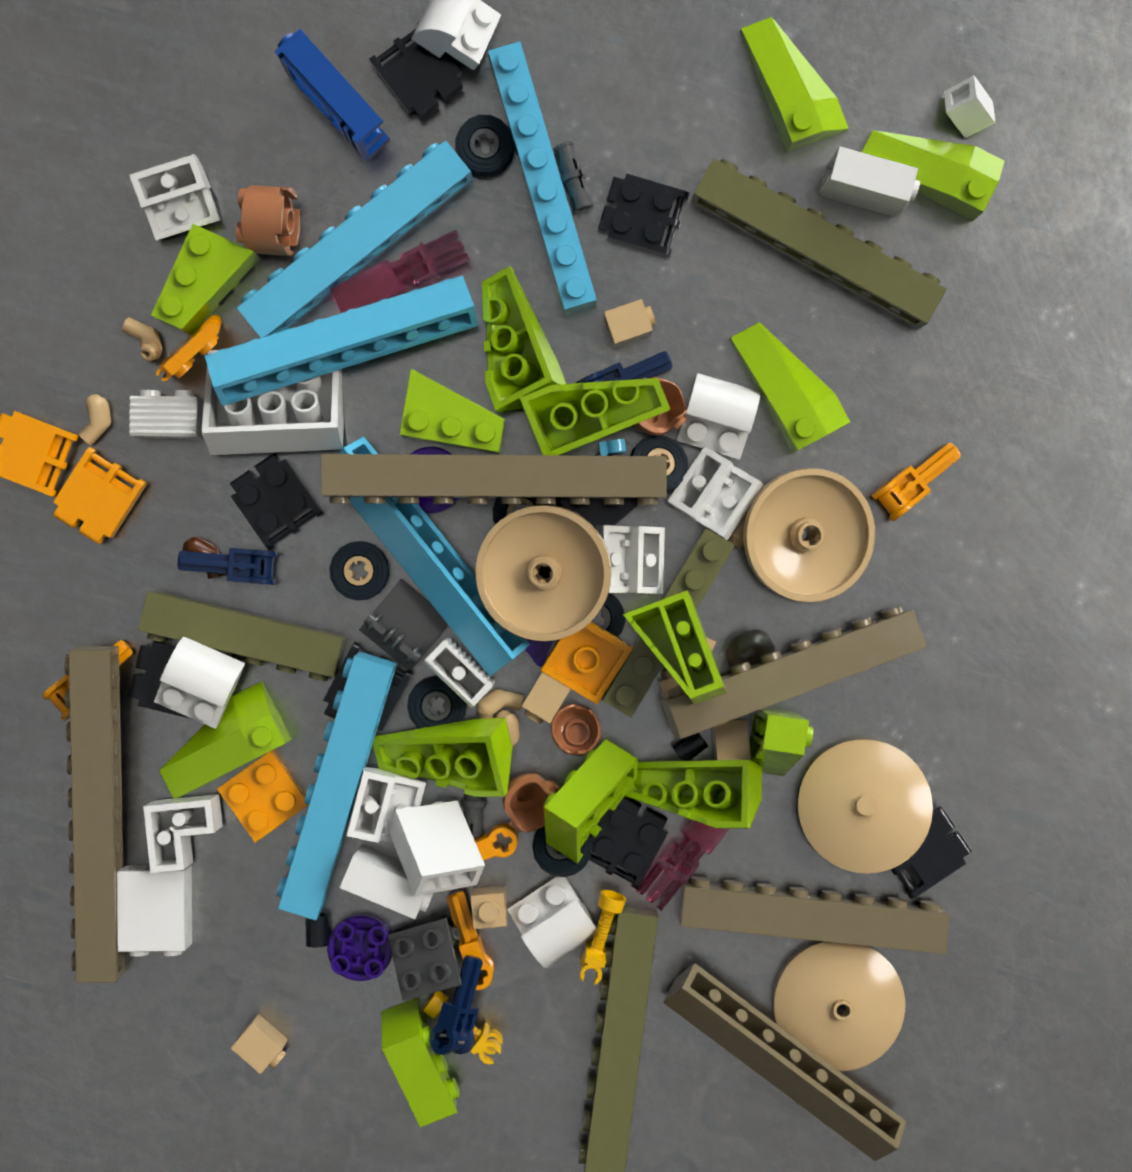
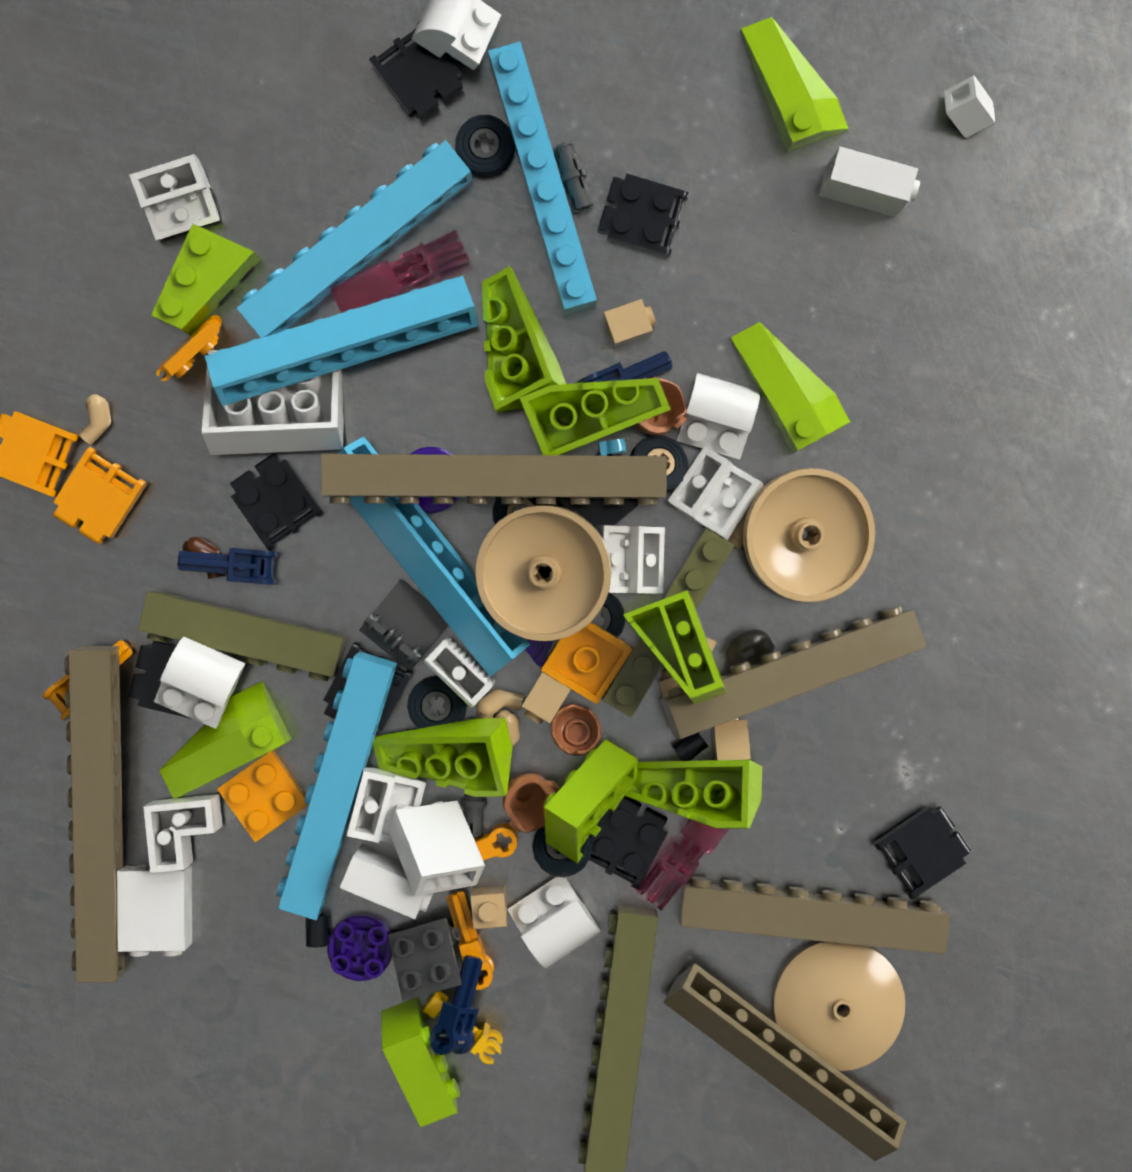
tan arm [122,317,163,361] -> none
white brick [129,390,203,439] -> none
tan brick [230,1014,288,1074] -> none
nougat brick [236,185,300,256] -> none
blue door [274,29,390,161] -> none
black bush [329,541,389,600] -> none
lime wedge [399,369,506,455] -> none
yellow bar [580,890,626,985] -> none
olive brick [691,158,947,329] -> none
lime wedge [749,708,813,776] -> none
tan dish [797,739,933,874] -> none
lime wedge [861,130,1004,221] -> none
light orange connector [871,443,961,521] -> none

